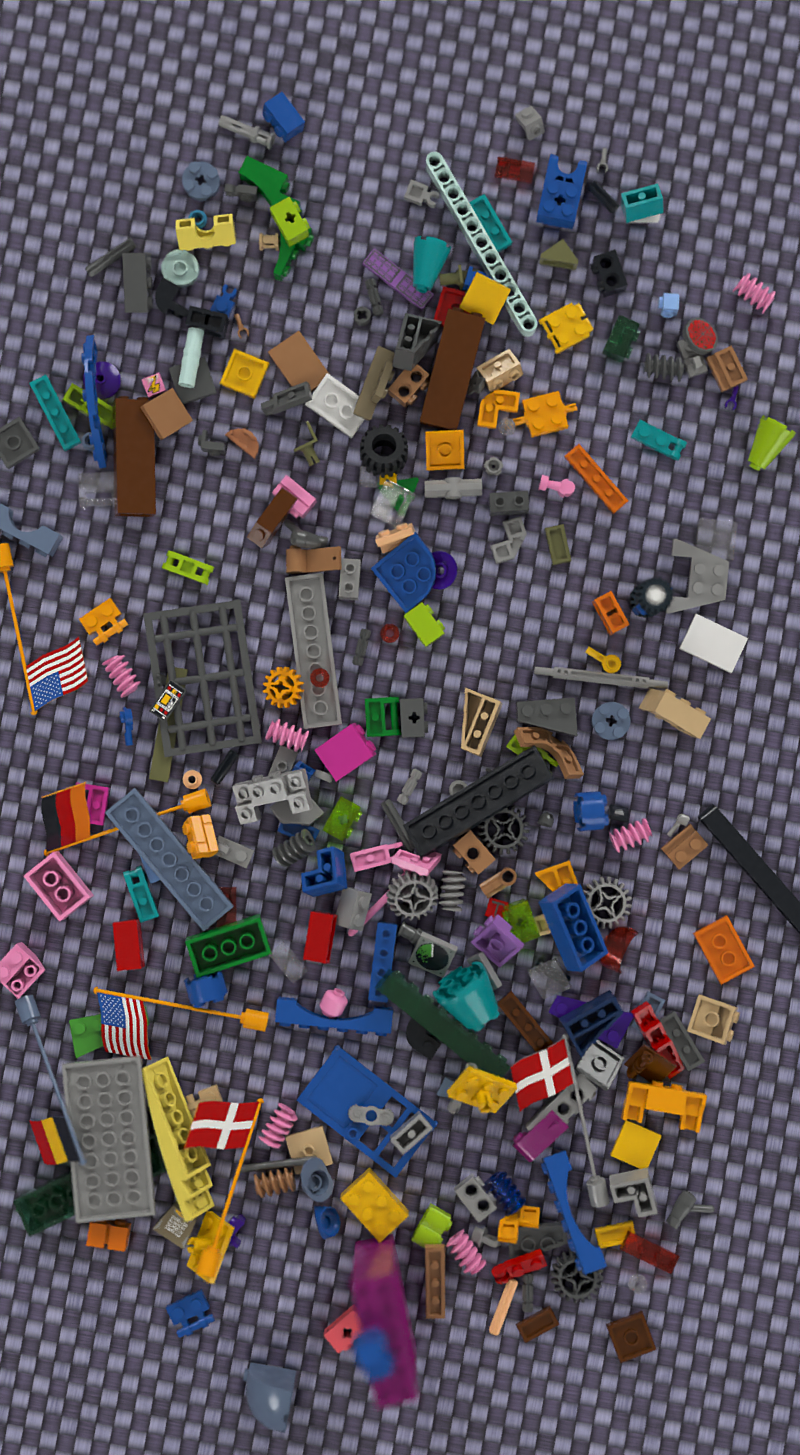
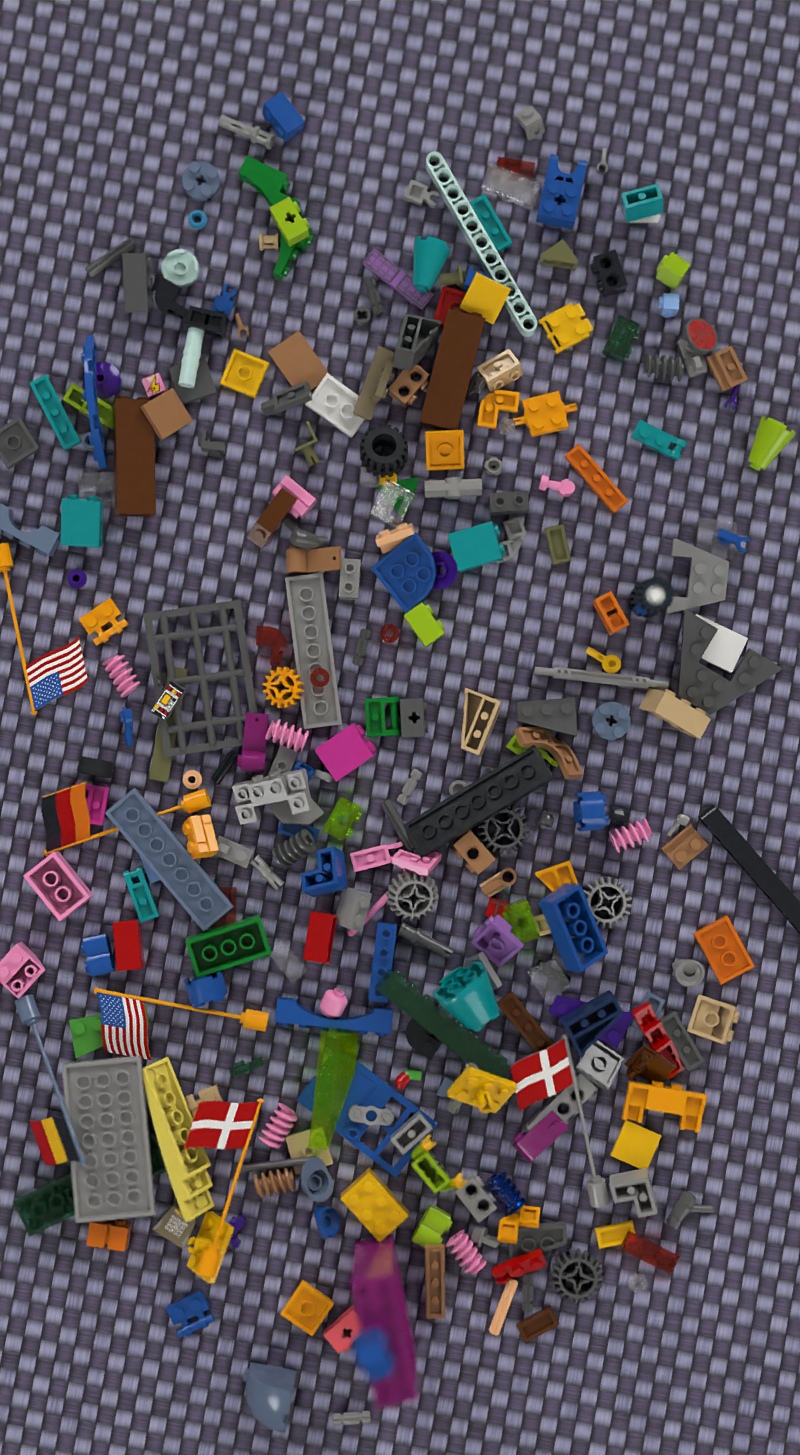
lime plate [162,550,214,585] -> none
light yellow arch [176,214,236,251] -> none
dark grey plate [224,184,259,202] -> none
nougat tile [225,428,259,459] -> none
tile [408,931,458,978] -> none
light grey piece [438,870,466,911] -> none
blue arch [540,1150,607,1274] -> none
black axle [588,181,619,214] -> none
clear red piece [599,926,638,974] -> none
reddish brown tile [606,1311,657,1363] -> none
bright pink piece [732,273,776,313] -> none
none -> teal brick [60,494,104,548]
none -> dark purple plate [67,569,87,589]
none -> black tyre [77,756,114,778]
none -> blue brick [81,933,116,977]
none -> clear green plate [230,1057,264,1078]
none -> magenta door [237,712,269,772]
none -> light grey pin [250,854,285,891]
none -> clear red brick [256,626,288,667]
none -> light orange plate [280,1279,335,1336]
none -> clear neon green wedge [308,1030,359,1150]
none -> light grey axle [332,1411,371,1426]
none -> arm [395,1070,422,1090]
none -> lime torso [411,1135,468,1194]
none -> teal brick [448,521,506,573]
none -> clear wedge [481,163,544,210]
none -> lime brick [656,252,690,291]
none -> light grey piece [672,959,705,987]
none -> dark grey wing [677,610,782,715]
none -> blue plate [714,528,750,552]

